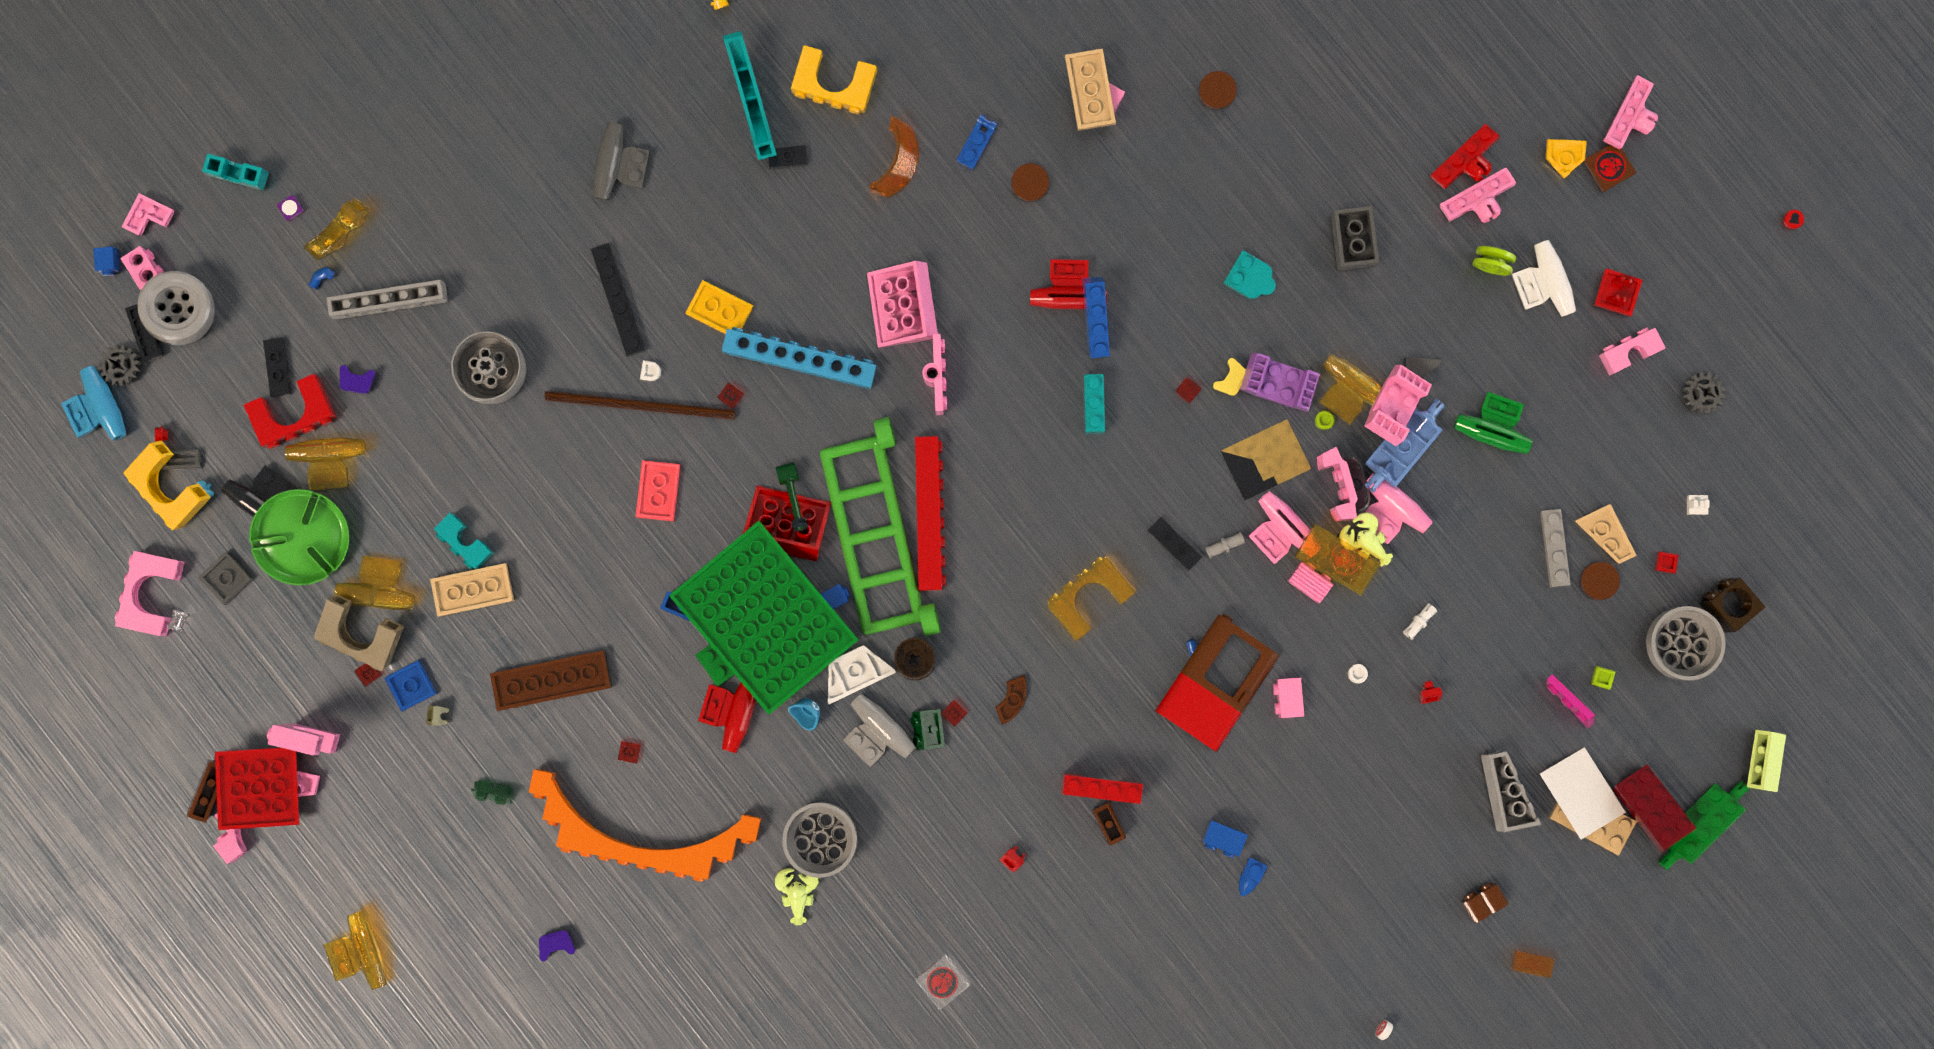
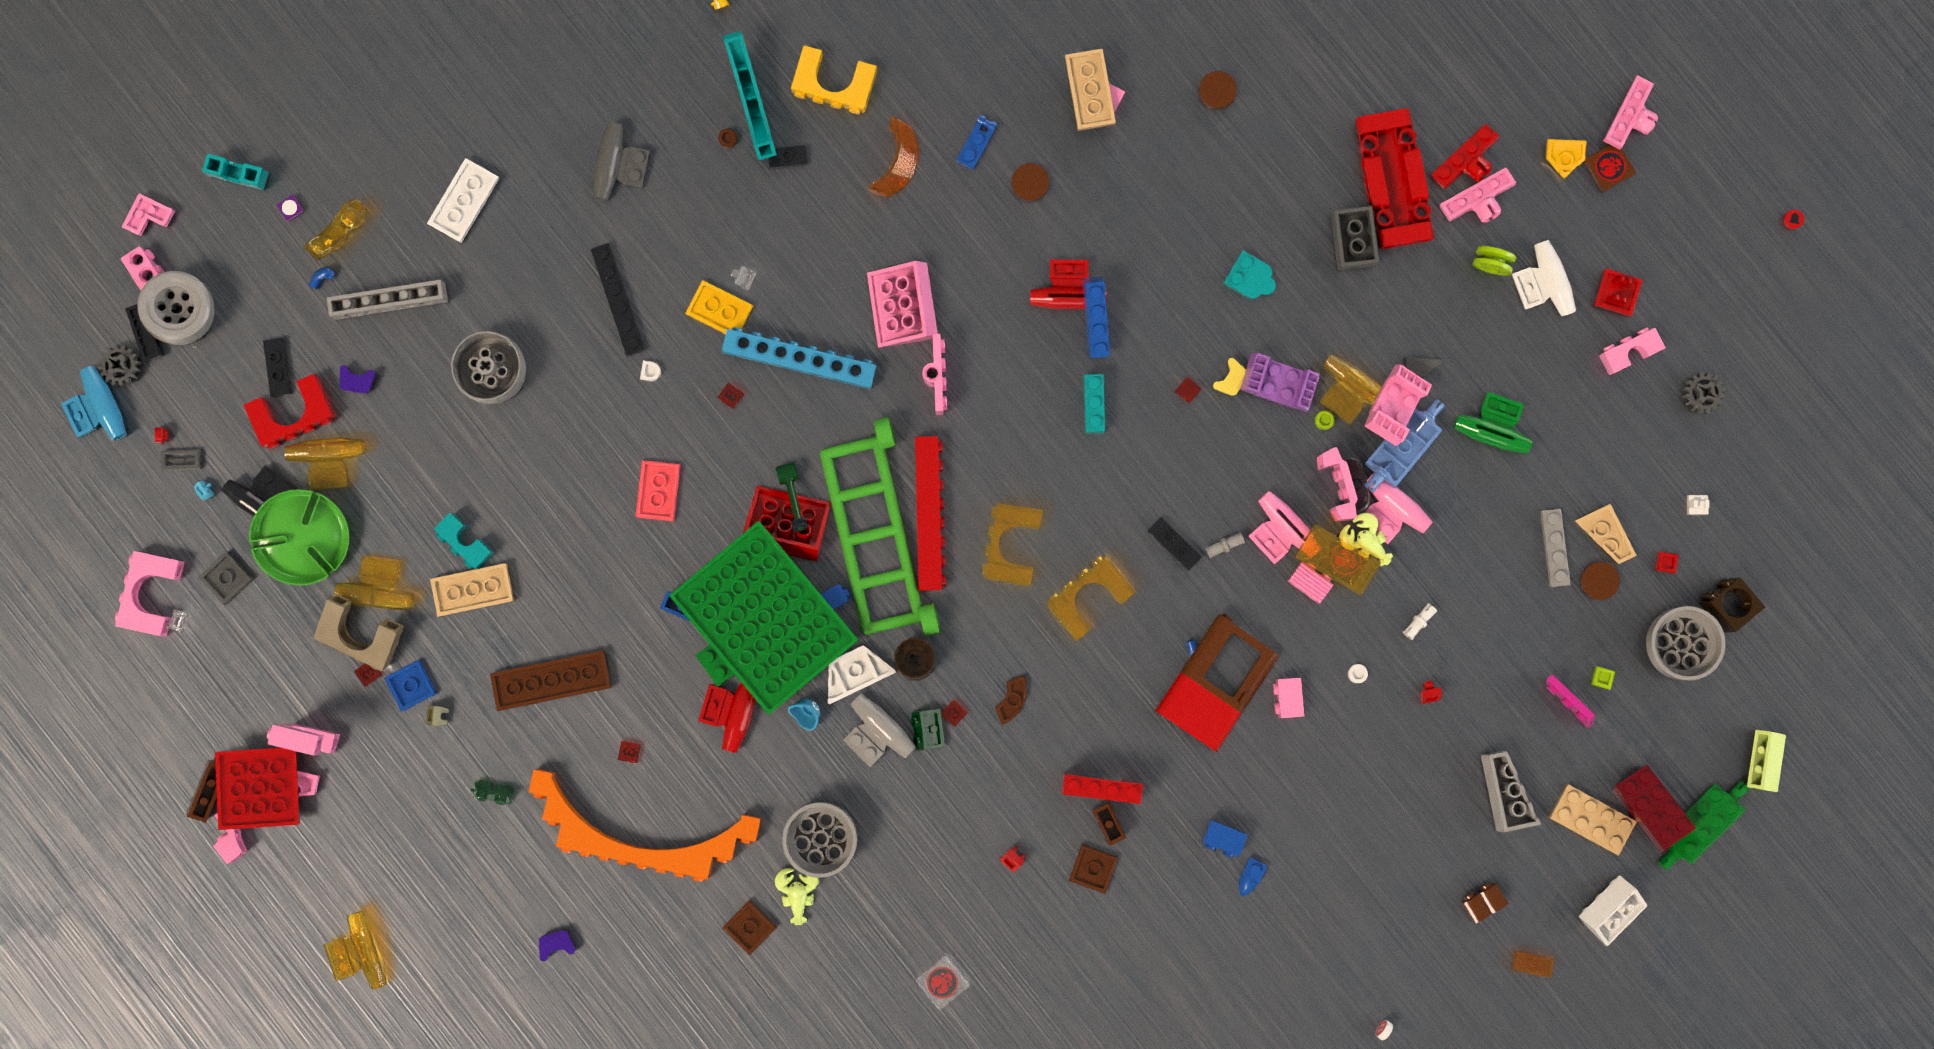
blue brick [93,247,121,276] -> none
yellow arch [123,440,211,531] -> none
reddish brown axle [544,390,735,420] -> none
pearl gold sticker [1221,419,1311,501] -> none
white sticker [1540,747,1626,839] -> none
none -> white plate [427,158,500,243]
none -> reddish brown tile [718,128,738,149]
none -> reddish brown tile [722,900,777,955]
none -> clear tile [730,266,756,291]
none -> clear yellow arch [982,503,1043,587]
none -> reddish brown tile [1069,844,1118,894]
none -> red panel [1355,108,1435,249]
none -> white slope [1579,875,1648,946]

